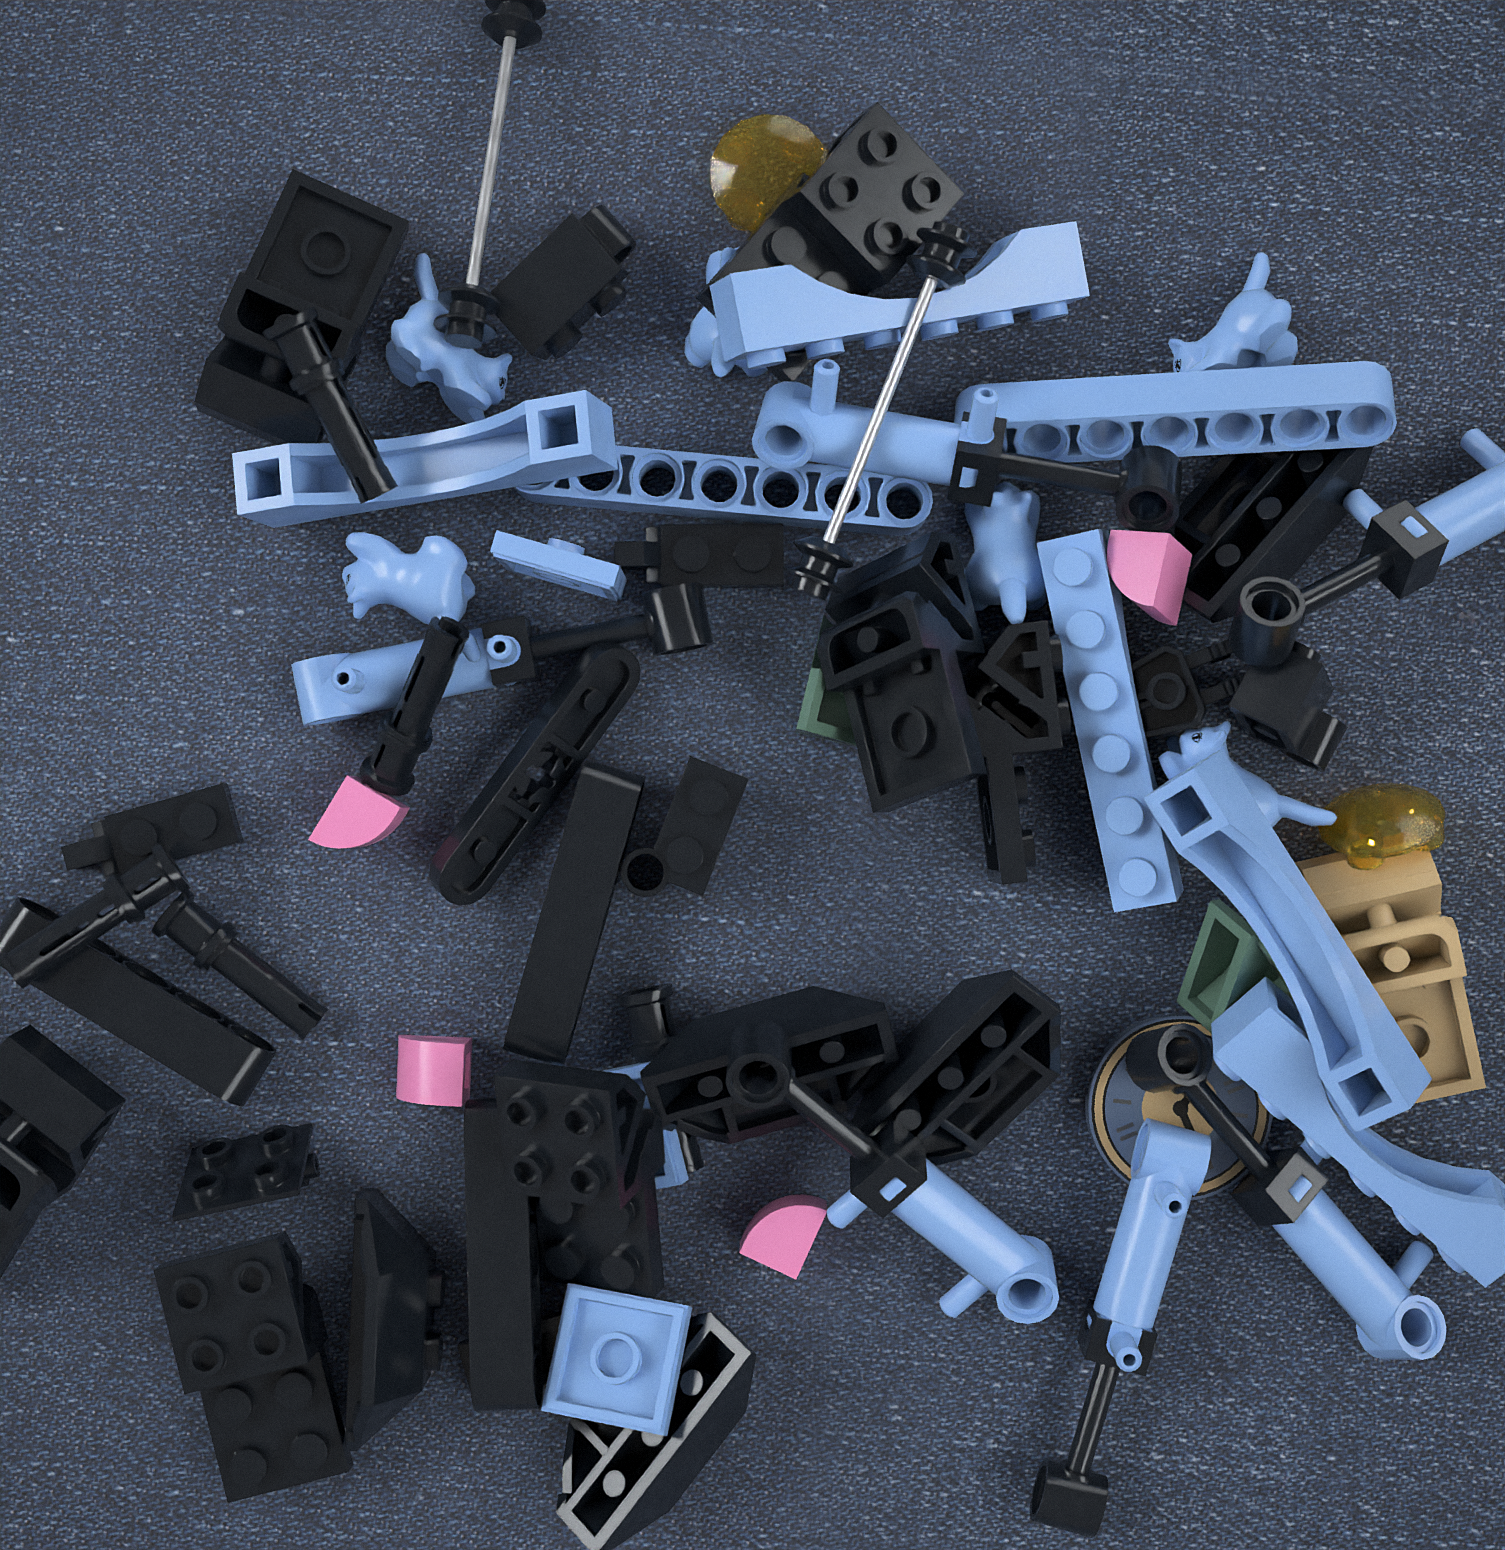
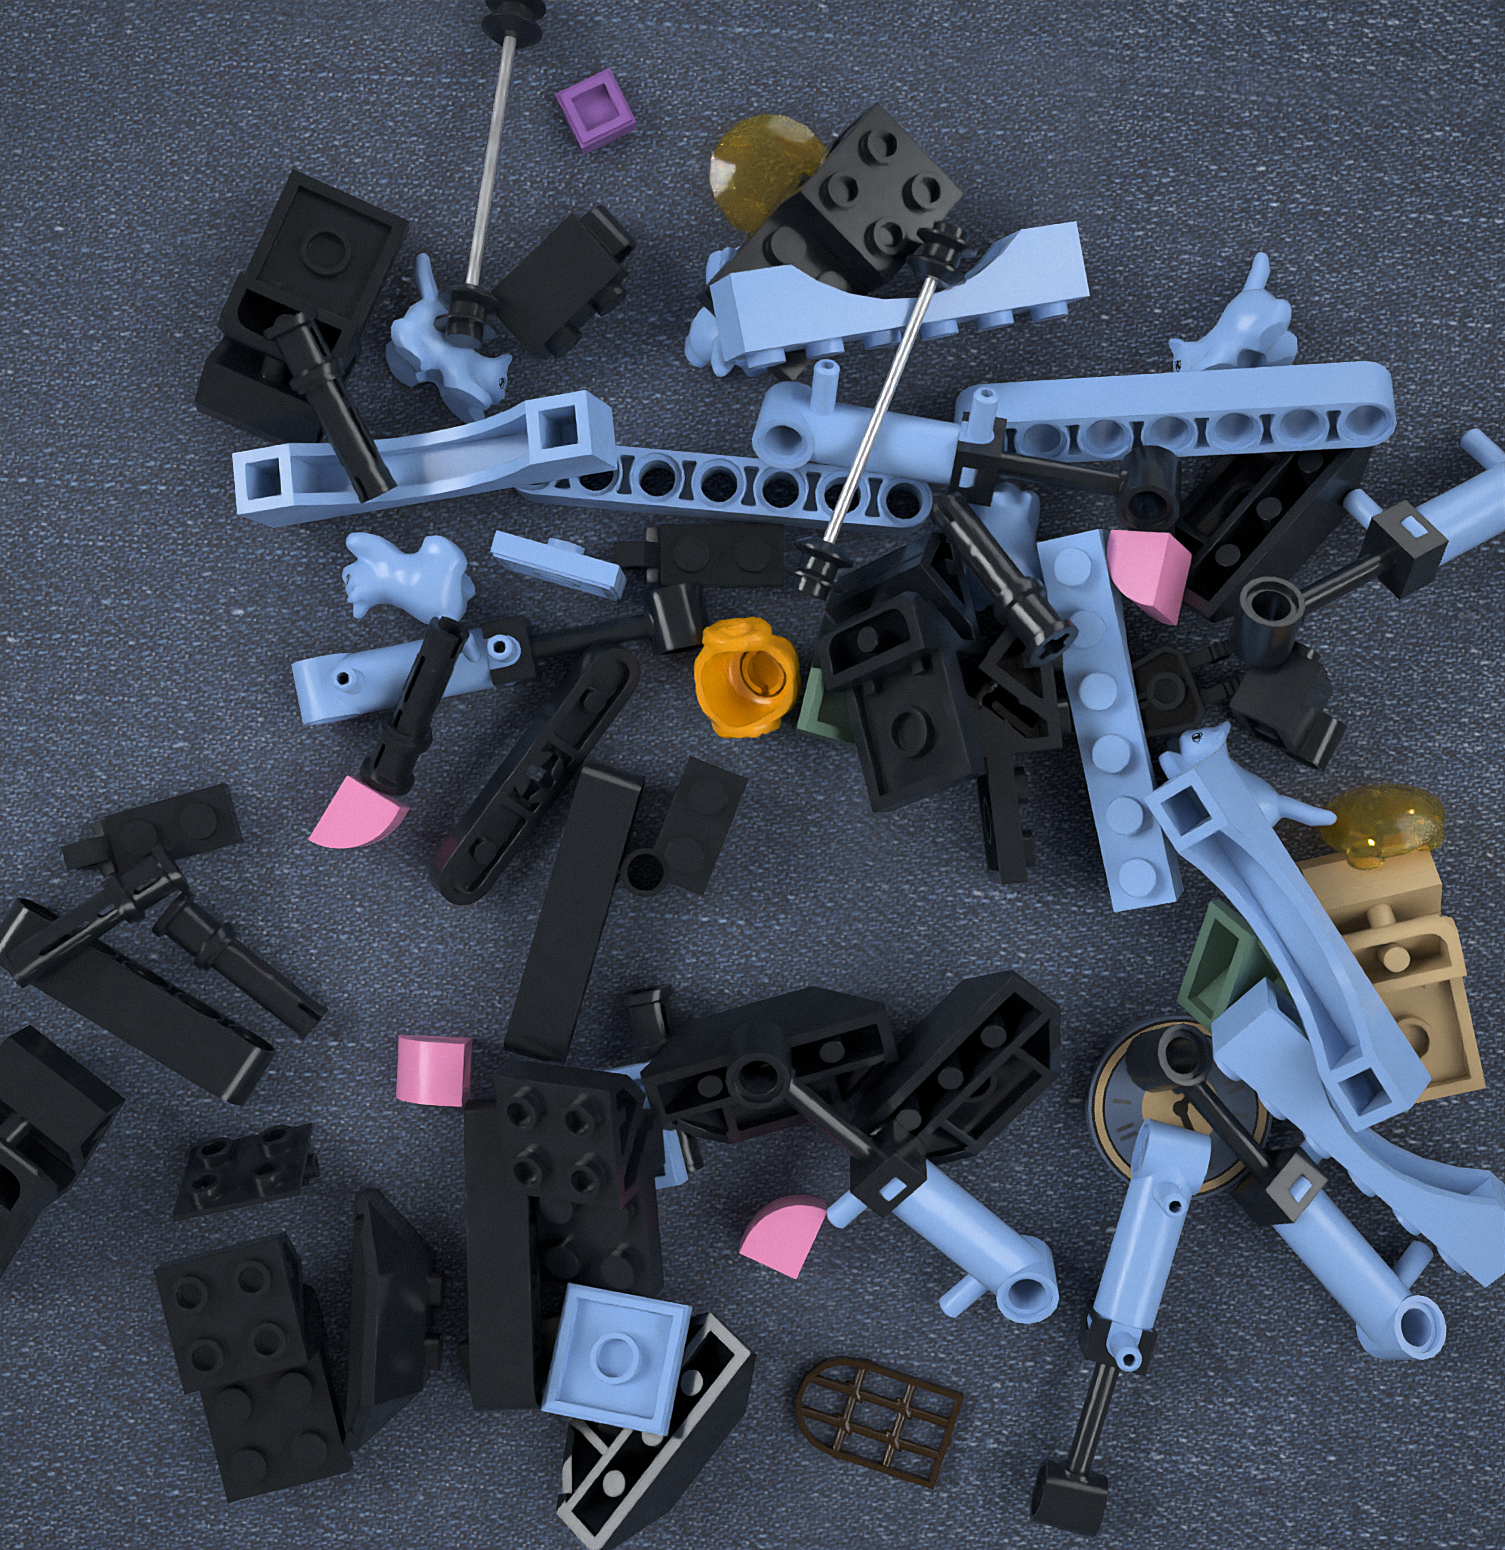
none -> medium lavender tile [555,68,638,155]
none -> light orange hair [694,616,801,739]
none -> dark brown window [795,1356,964,1490]
none -> black pin [929,492,1079,666]

